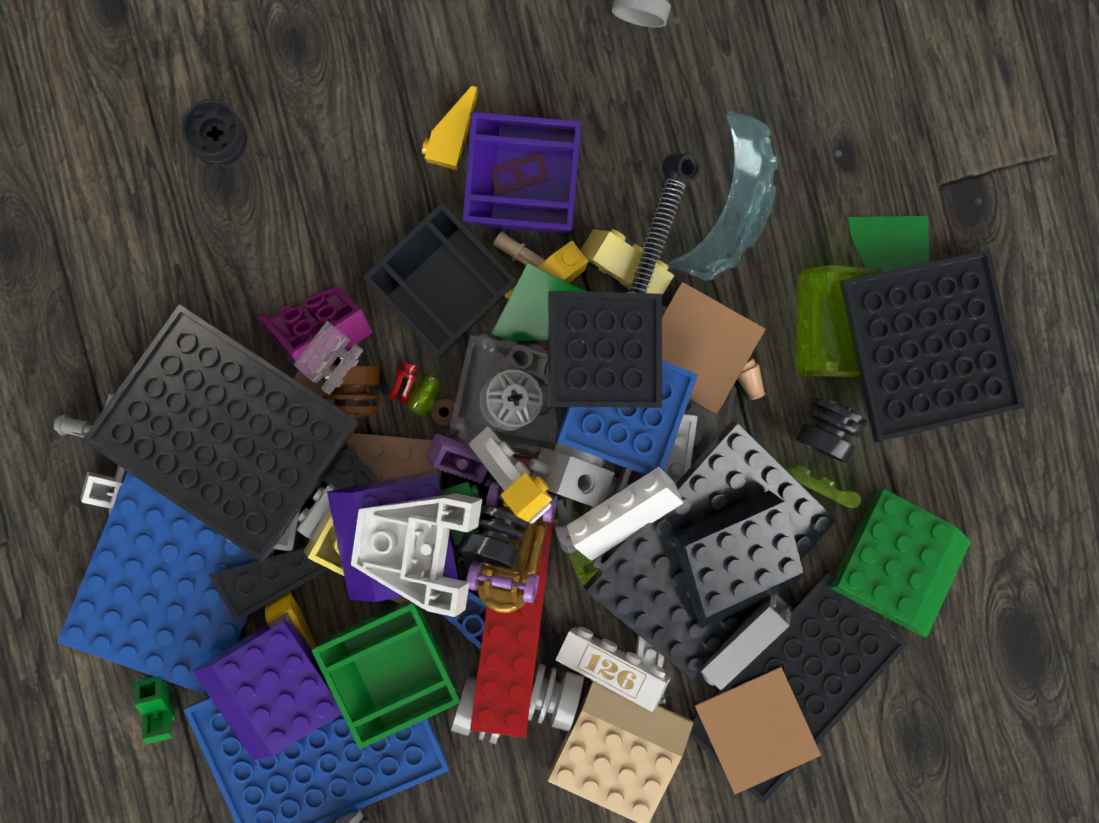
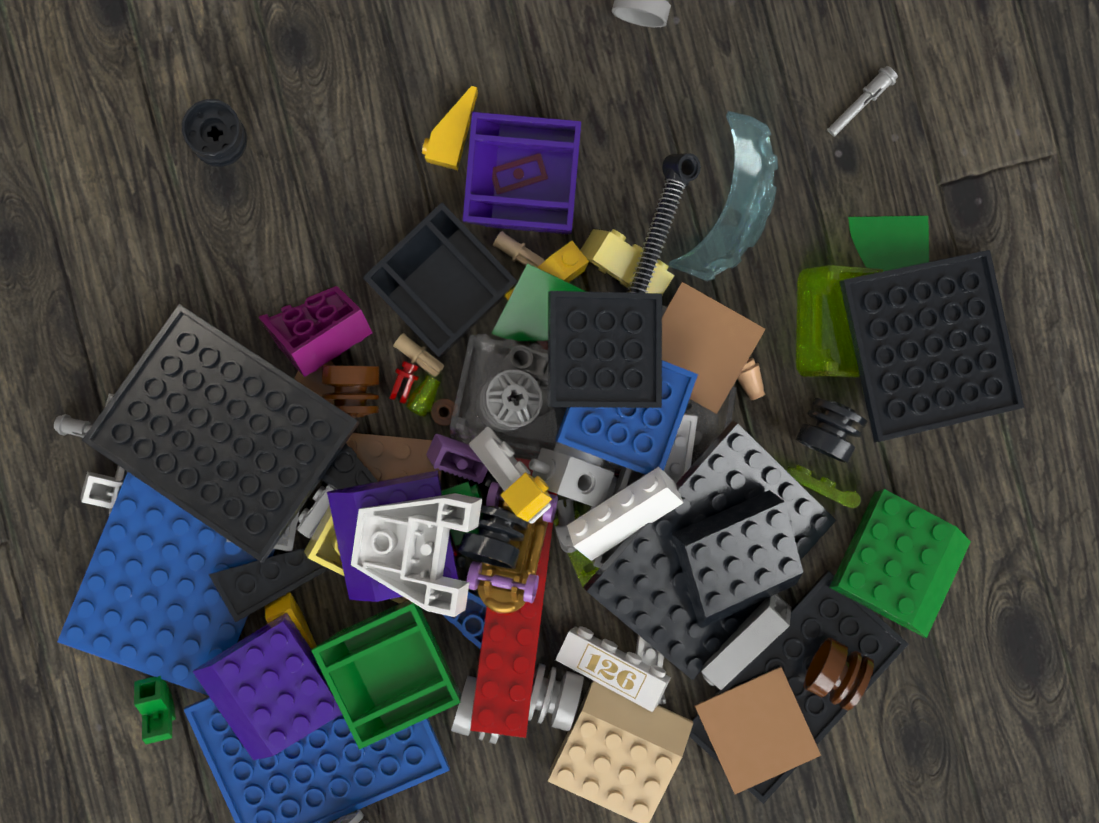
clear plate [294,321,364,395] -> none
none -> tan axle [393,333,444,377]
none -> reddish brown wheel [804,637,874,711]
none -> light grey pin [827,66,898,137]

